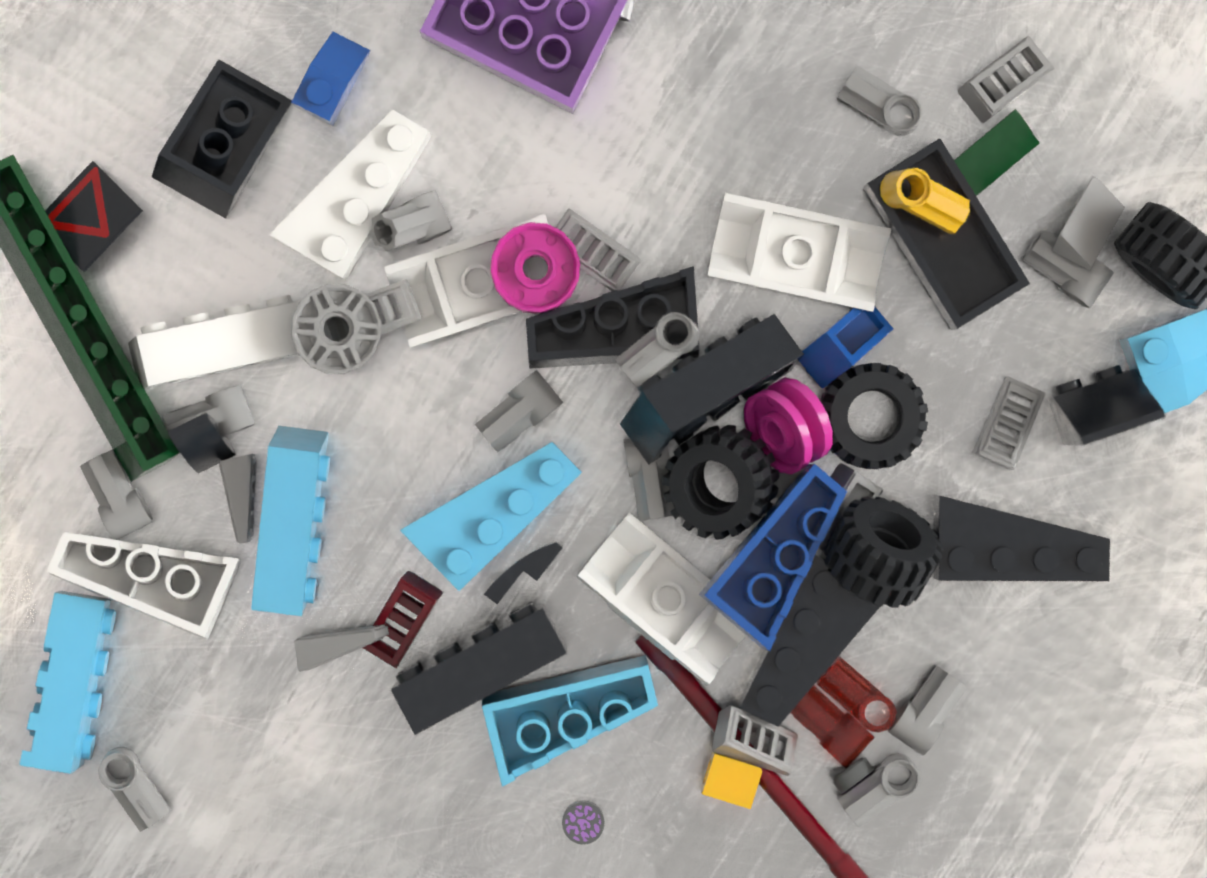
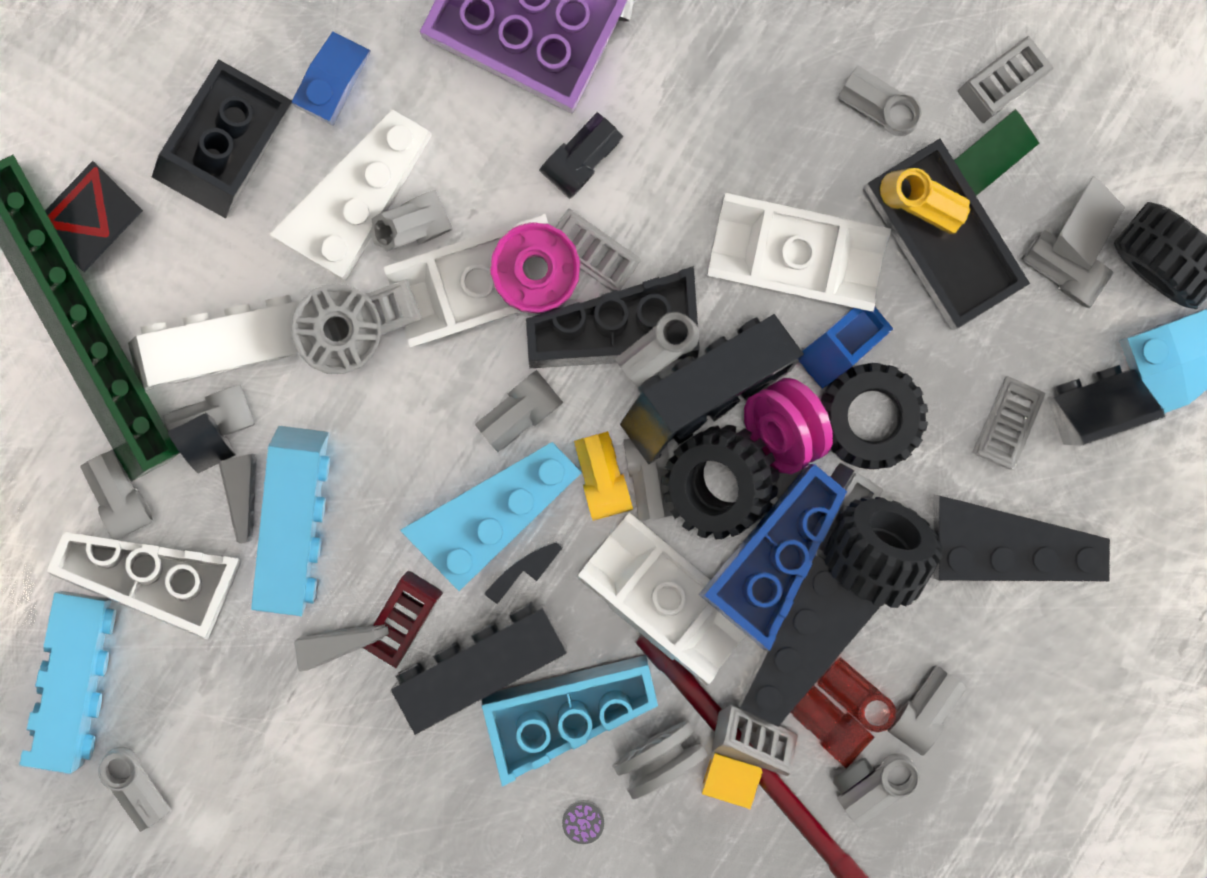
none -> black piece [539,112,624,199]
none -> yellow piece [574,431,633,521]
none -> light grey wheel [613,720,708,800]

